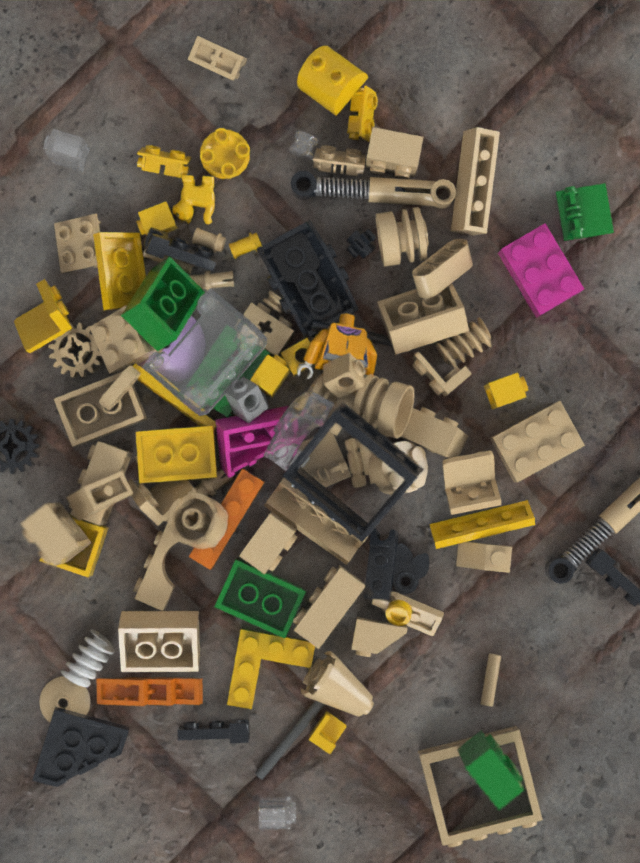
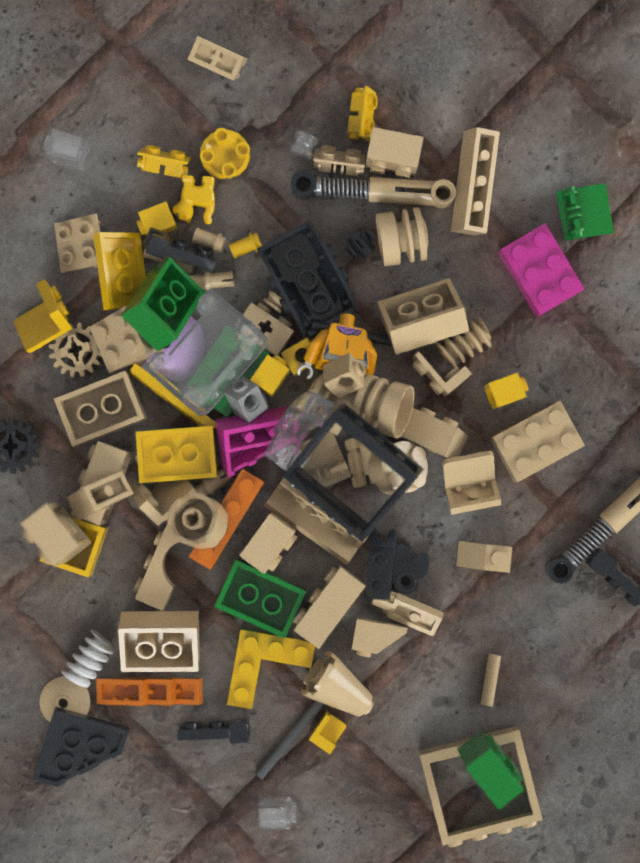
tan beam [99,365,141,411] -> none
yellow brick [297,45,369,116] -> none
yellow tile [385,600,412,626] -> none
tan beam [412,239,473,298] -> none
yellow plate [429,500,535,549] -> none

